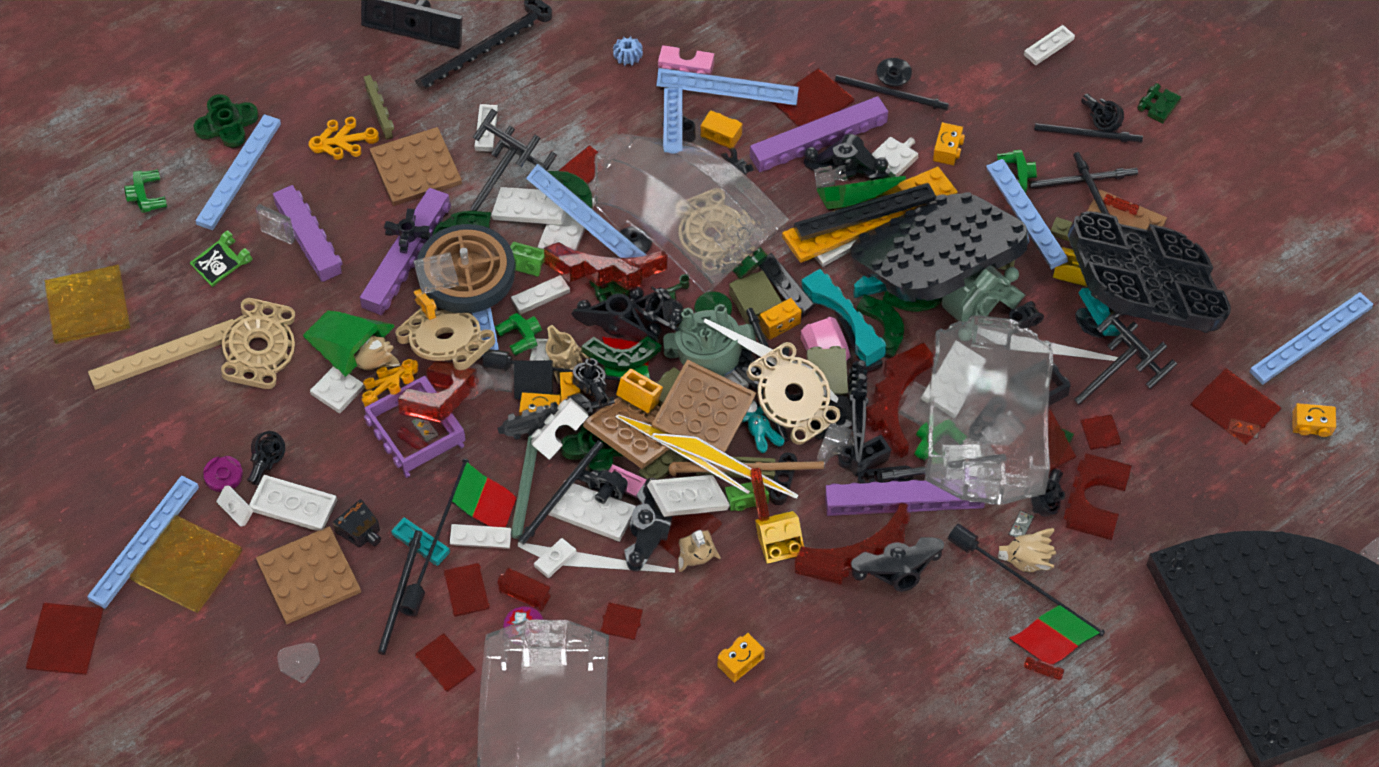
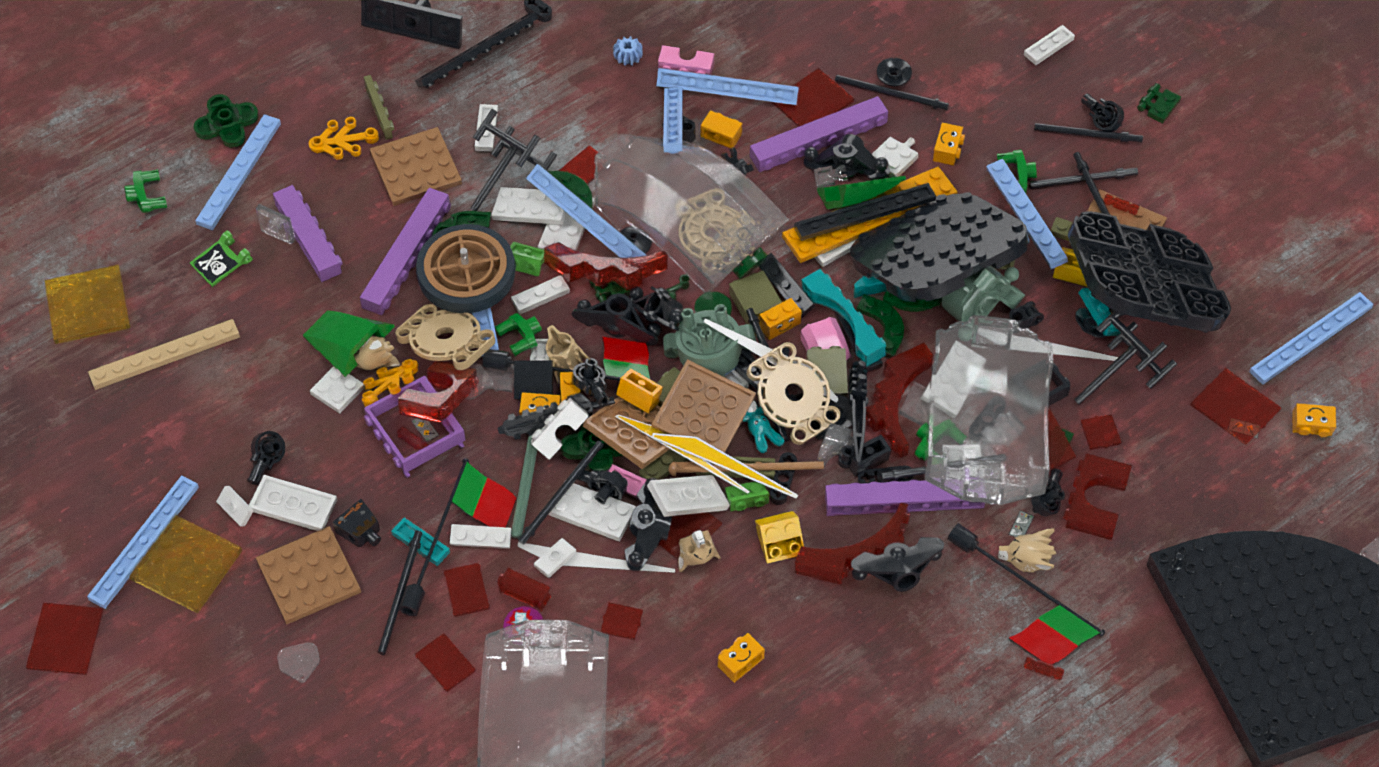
magenta tile [203,456,243,492] -> none
tan piece [221,298,295,389] -> none
black pin [384,208,431,253] -> none
clear plate [413,252,459,294] -> none
light orange plate [413,289,436,320] -> none
dark green plate [581,336,662,369] -> none
clear red axle [750,468,769,521] -> none

